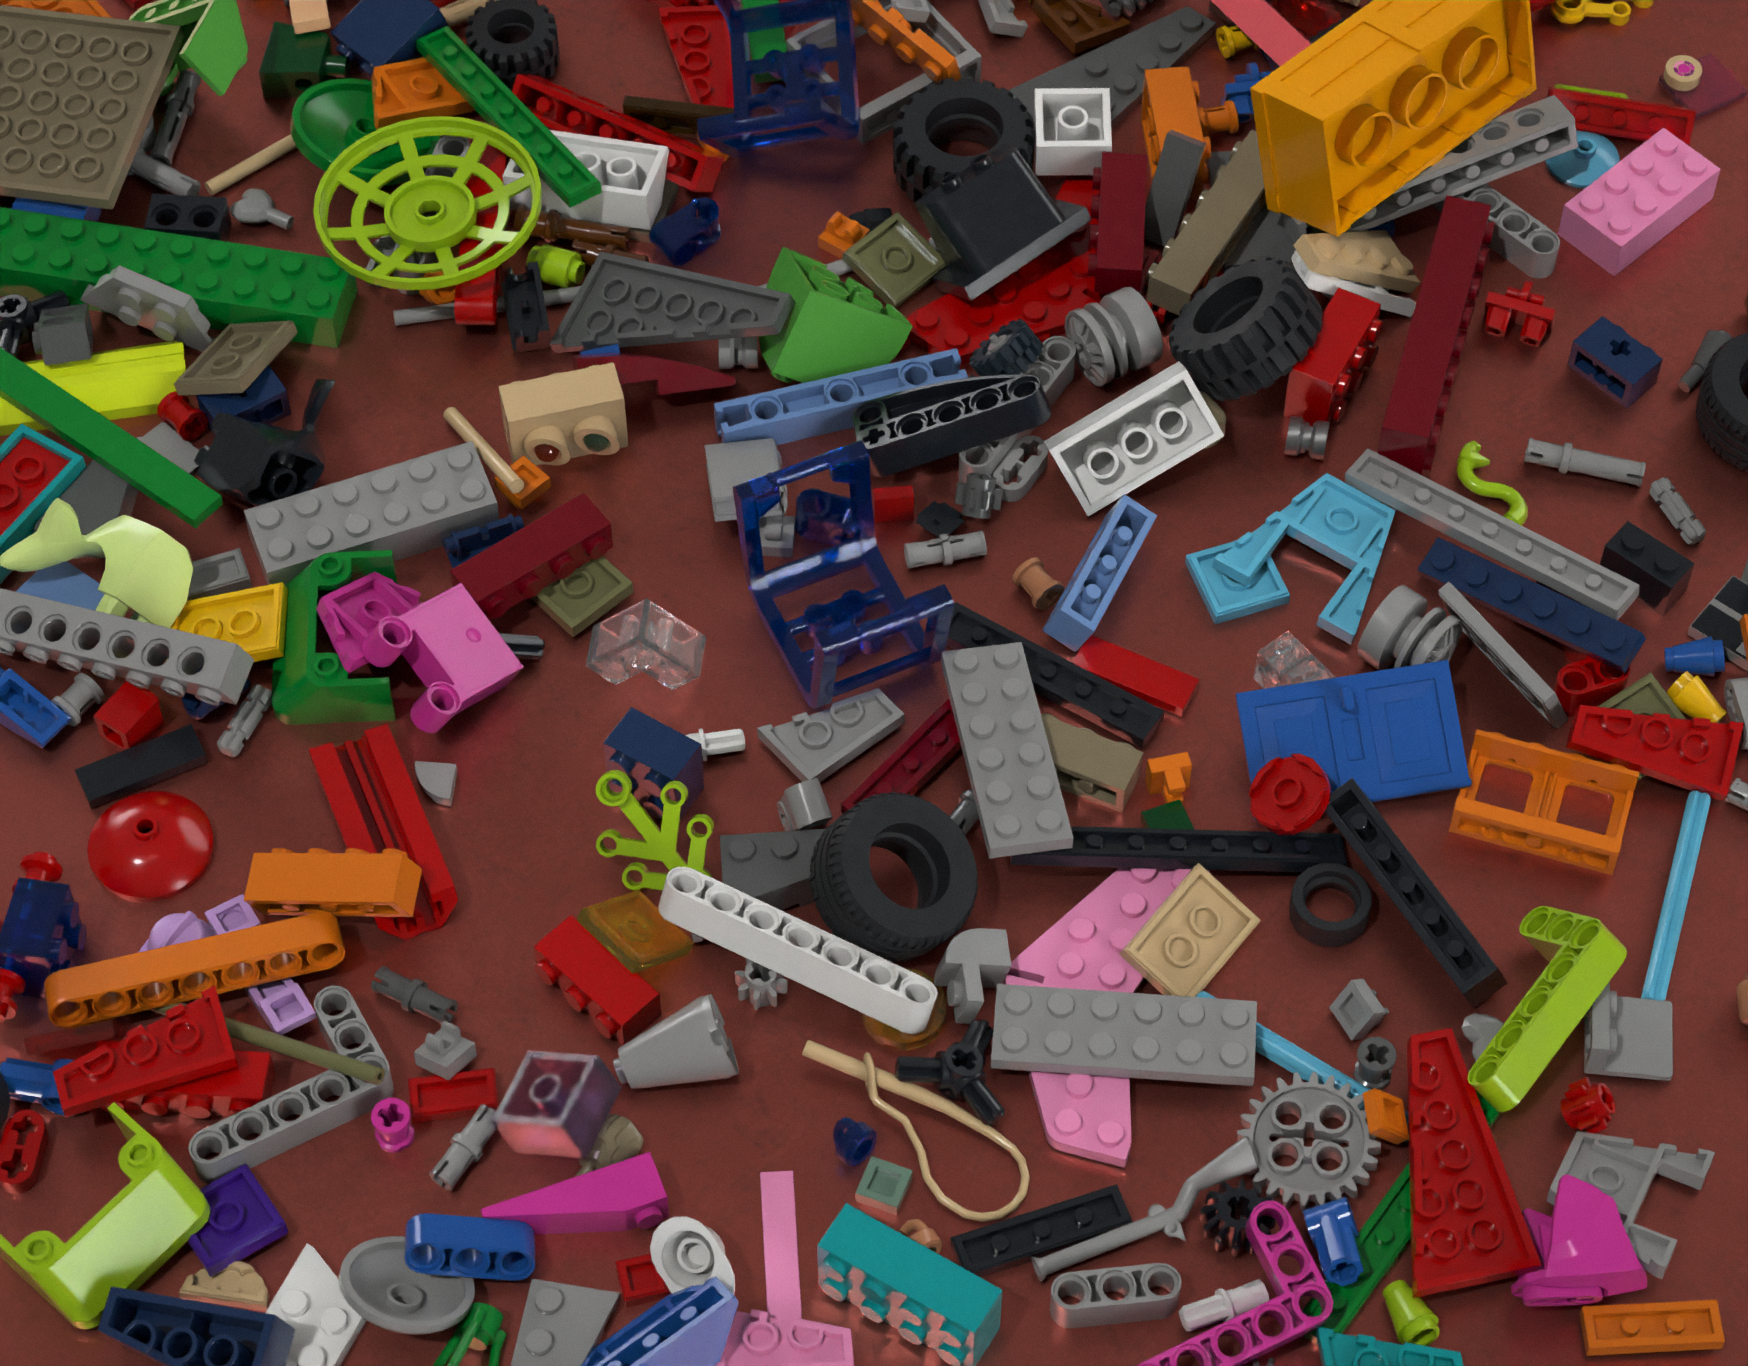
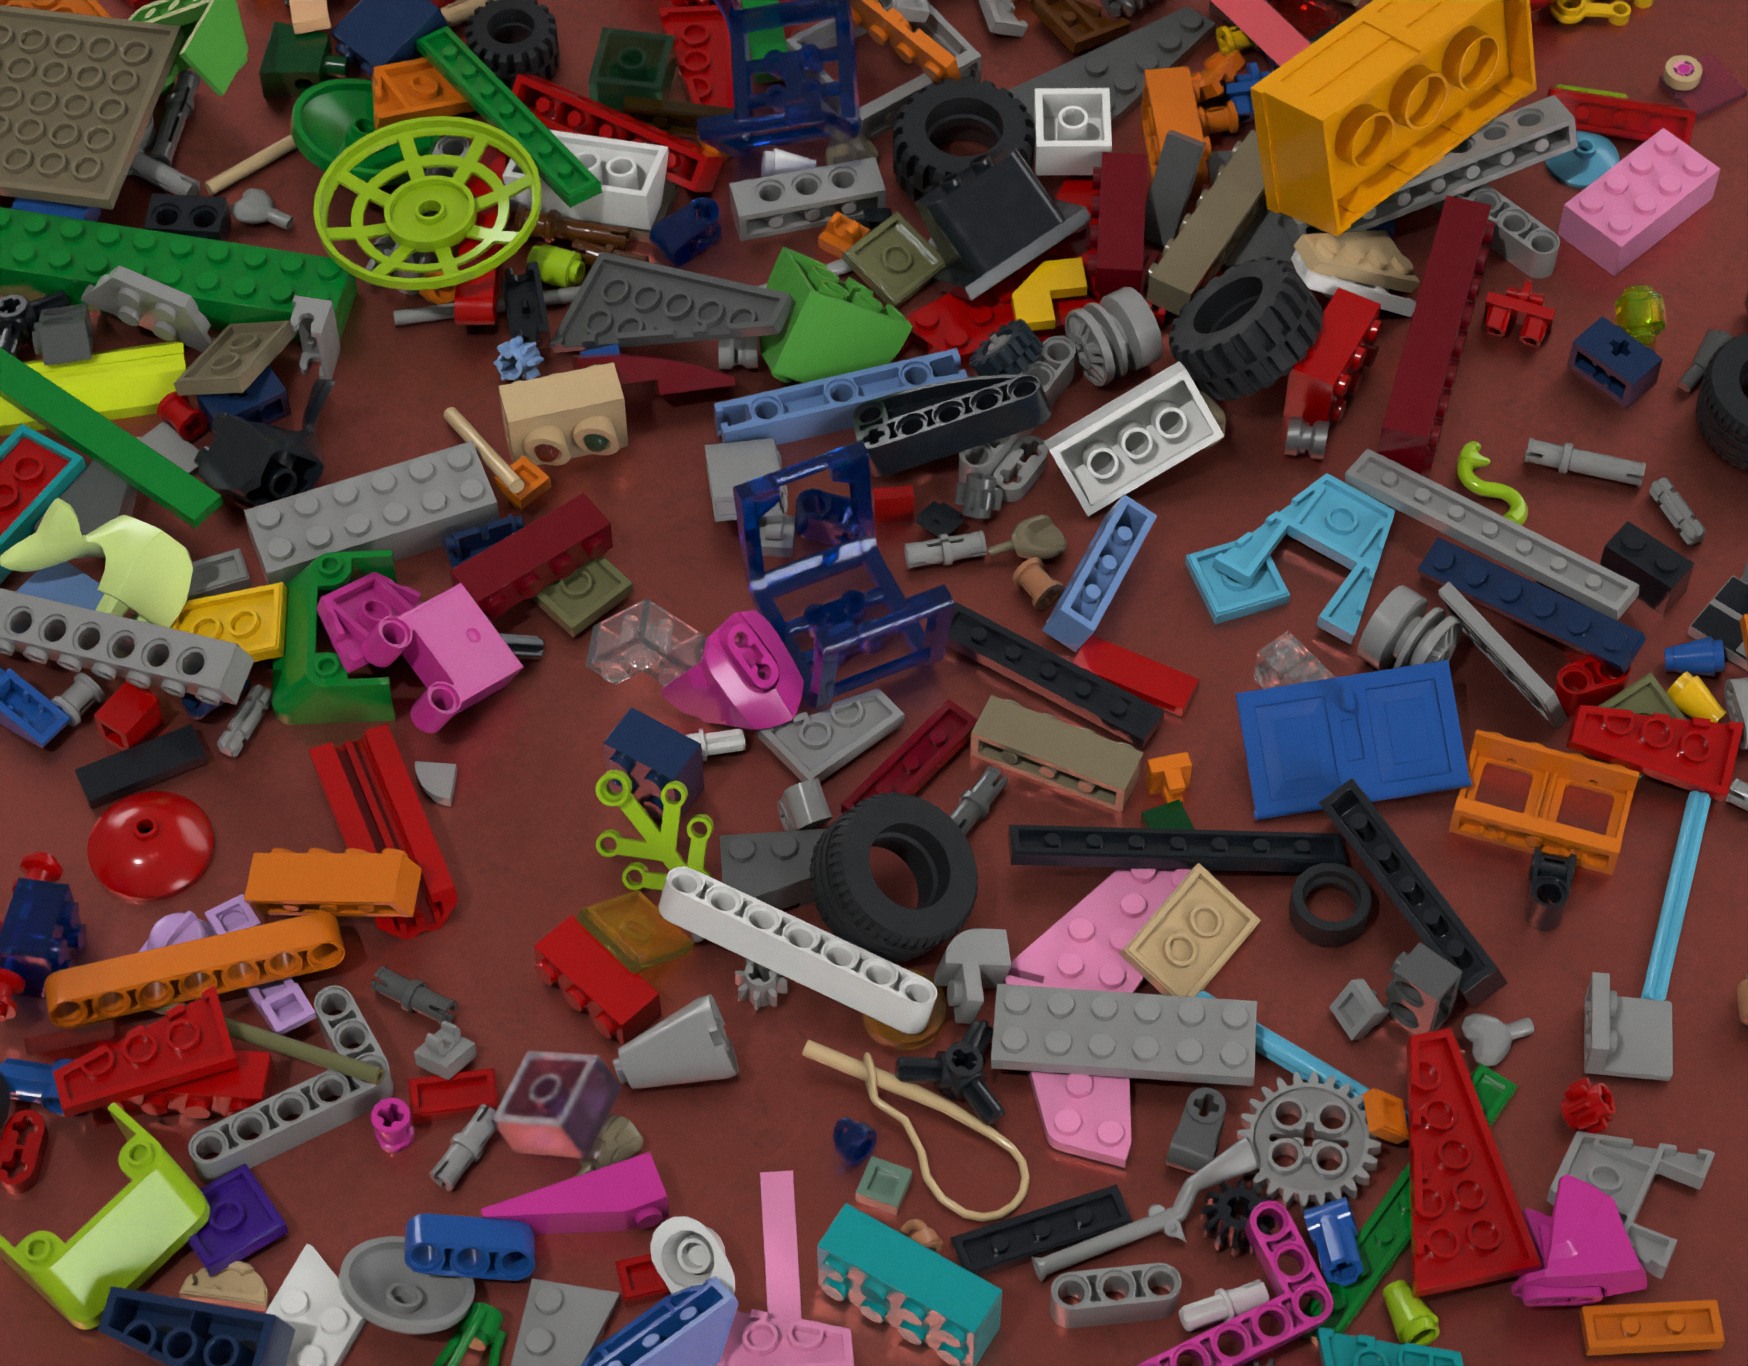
light grey plate [941,642,1073,859] -> none
red tile [1249,753,1331,835] -> none
dark grey bush [1353,1037,1396,1090] -> none
lime beam [1467,906,1627,1112] -> none
none -> light grey hinge [291,296,341,380]
none -> light blue gear [493,335,544,382]
none -> clear green brick [588,27,676,113]
none -> dark pink piece [661,609,804,730]
none -> light grey brick [729,157,886,241]
none -> white cone [761,148,816,178]
none -> dark tan piece [825,113,880,166]
none -> dark tan piece [988,515,1067,559]
none -> yellow tile [1011,258,1087,331]
none -> dark grey piece [1166,1087,1226,1174]
none -> orange wing [1191,50,1246,104]
none -> dark grey brick [1385,942,1462,1035]
none -> black piece [1525,847,1577,931]
none -> clear neon green head [1615,285,1667,345]

